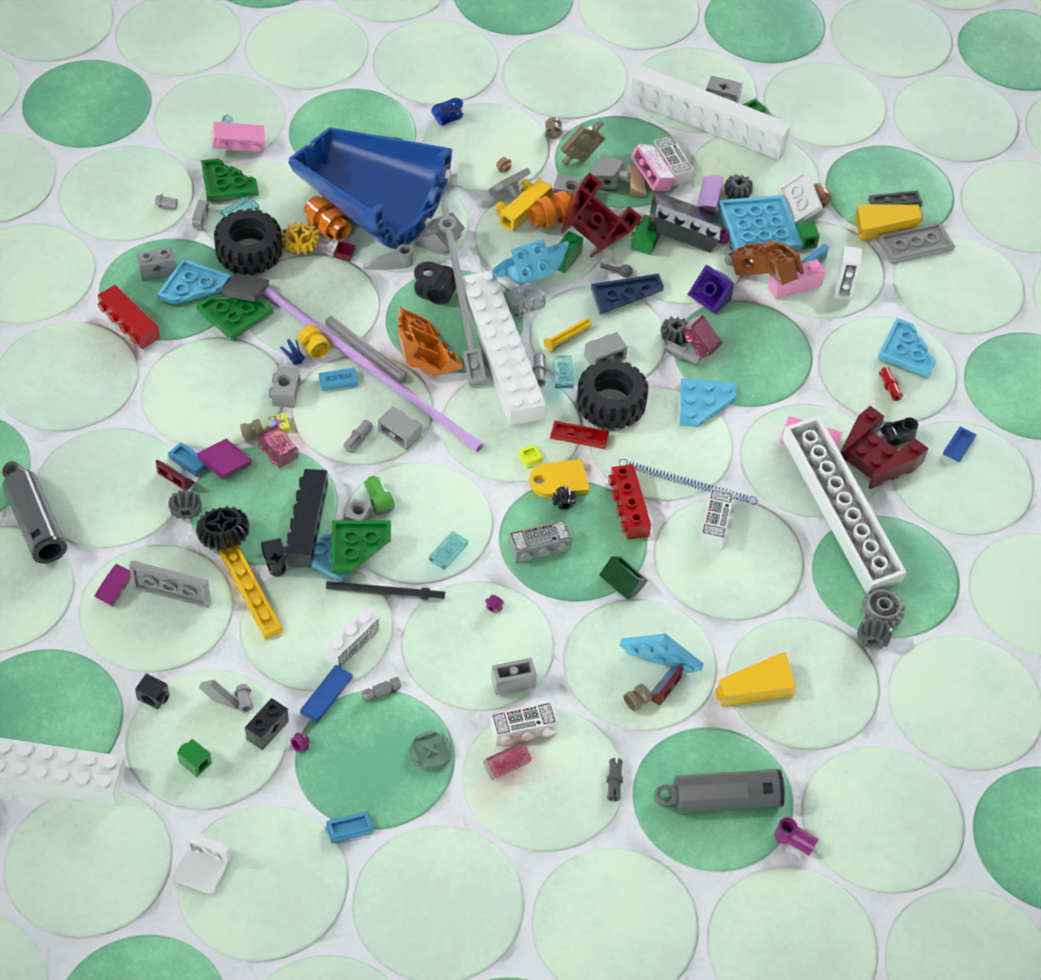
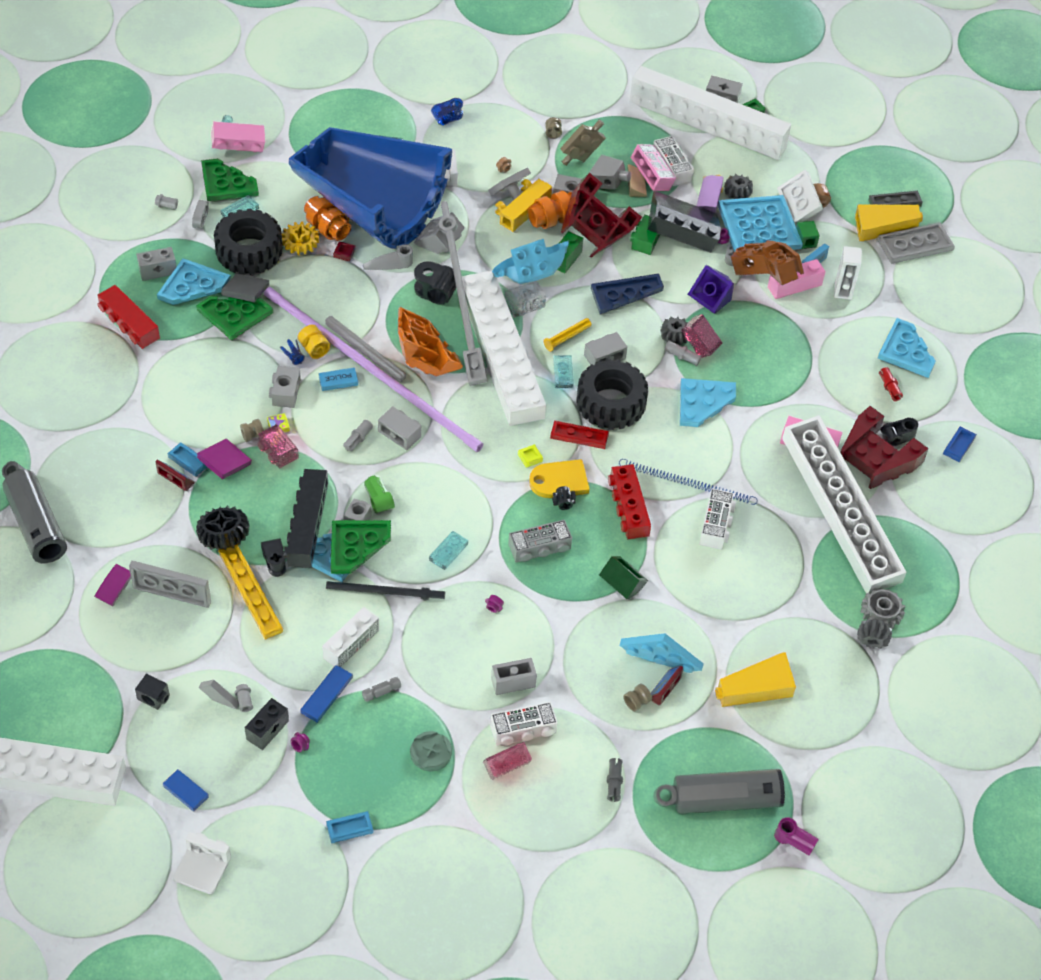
dark grey gear [168,490,202,519] -> none
green brick [177,738,212,777] -> none
light grey pin [532,353,547,387] -> none
dark grey bar [600,261,633,277] -> none
none -> blue tile [163,769,209,812]

